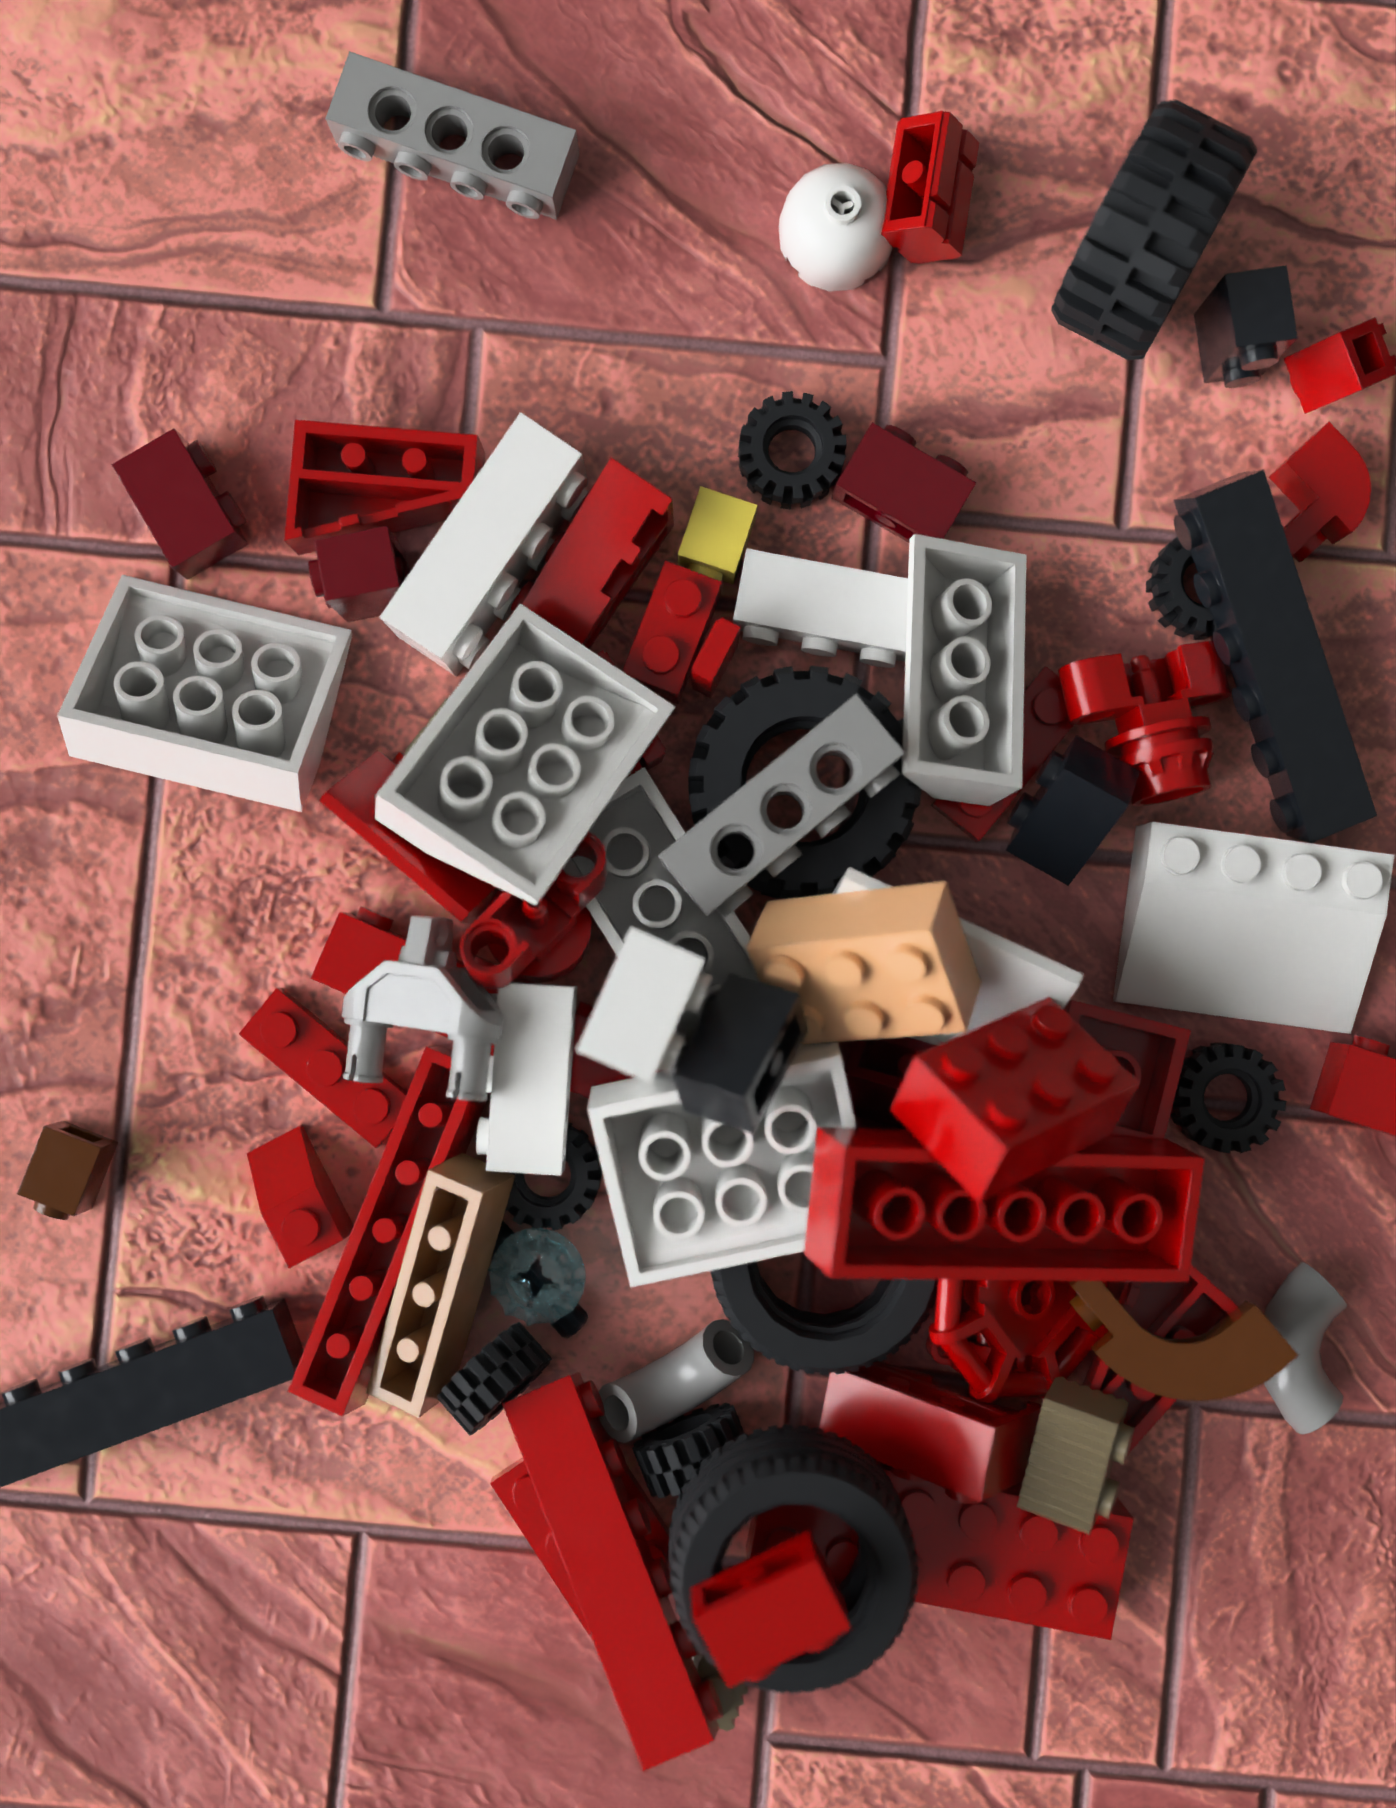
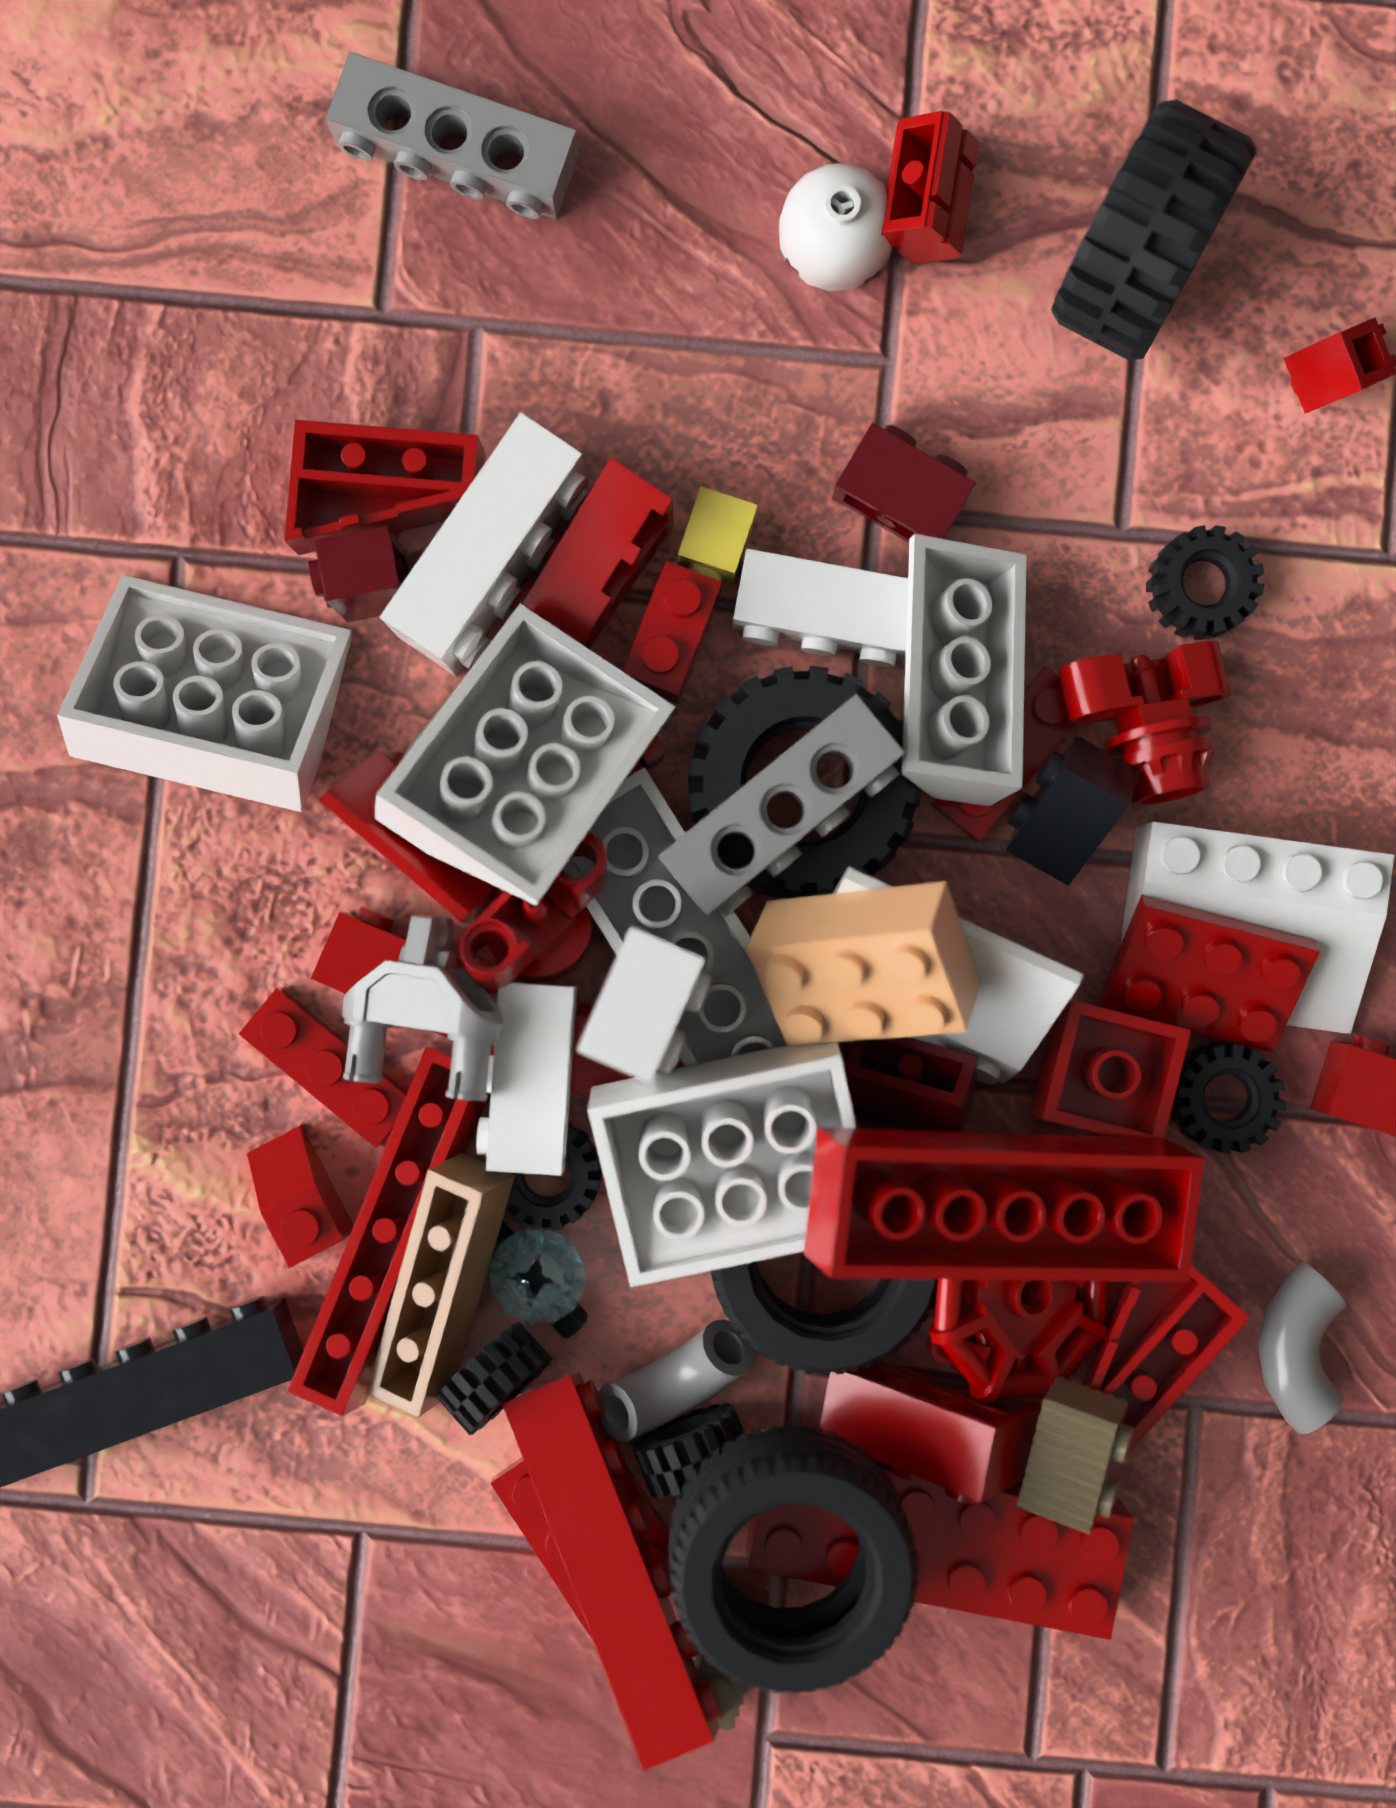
reddish brown brick [17,1121,118,1220] -> none
dark red brick [111,428,248,580] -> none
black brick [672,973,808,1134] -> none
red brick [690,1530,851,1688] -> none
red tile [691,617,741,698] -> none
black tyre [738,391,847,509] -> none
red brick [890,997,1140,1203] -> none
reddish brown arch [1068,1281,1299,1401] -> none
black brick [1173,470,1377,843] -> none
black brick [1194,265,1298,388] -> none
red brick [1268,422,1371,563] -> none
none -> red plate [1100,894,1320,1053]

